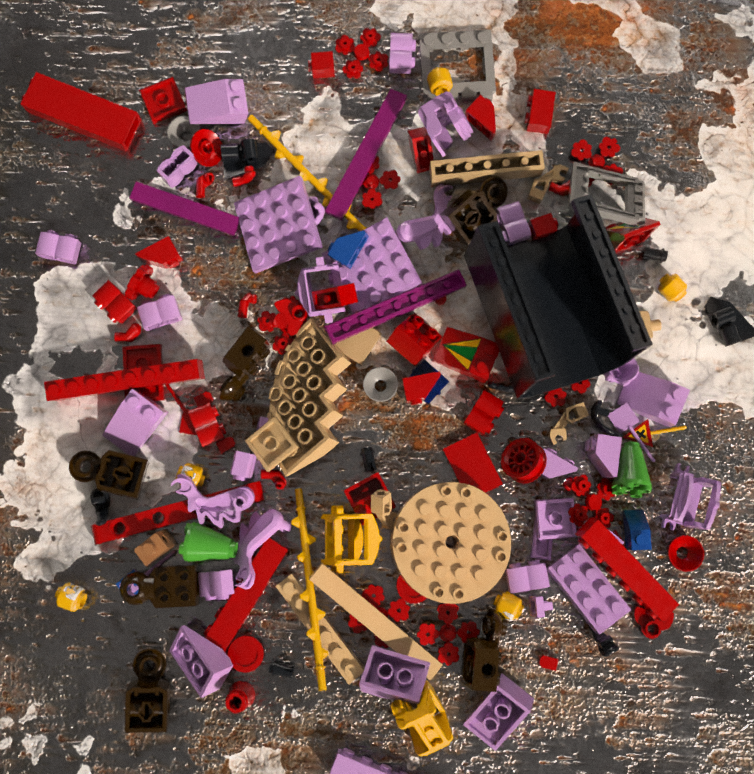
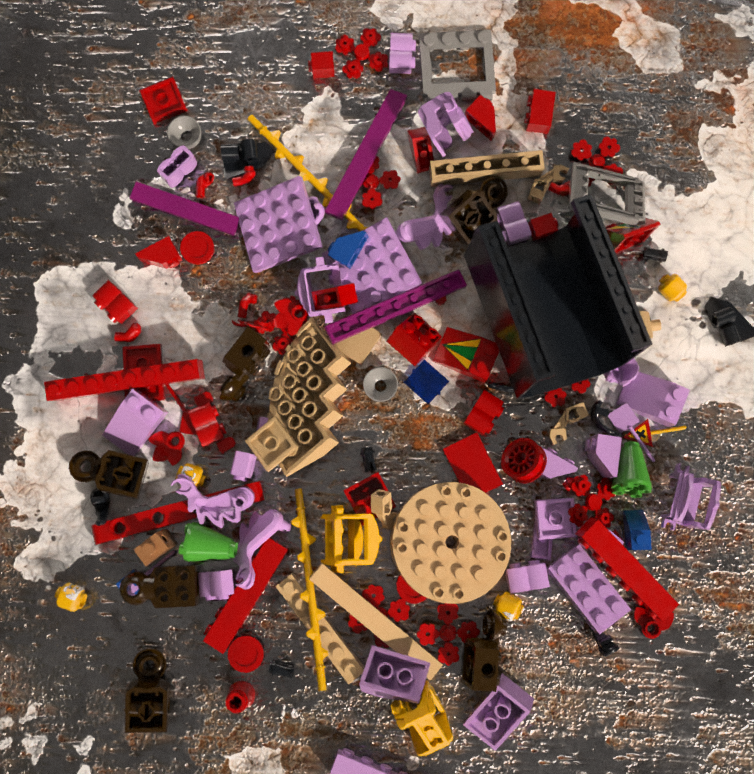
red brick [21,72,142,152] -> none
lavender brick [35,230,81,264] -> none
red plant [125,264,160,300] -> none
lavender brick [137,294,183,331] -> none
lavender slope [169,625,233,698] -> none
lavender slope [185,79,248,124] -> none
red dish [190,129,222,167] -> none
red arm [261,469,287,490] -> none
red slope [402,371,441,406] -> none
yellow head [427,67,453,96] -> none
lavender tile [529,595,553,618] -> none
red piece [538,655,559,671] -> none
red piece [667,535,704,572] -> none
none -> red plate [148,431,185,466]
none -> red piece [180,231,215,265]
none -> red plate [232,319,269,334]

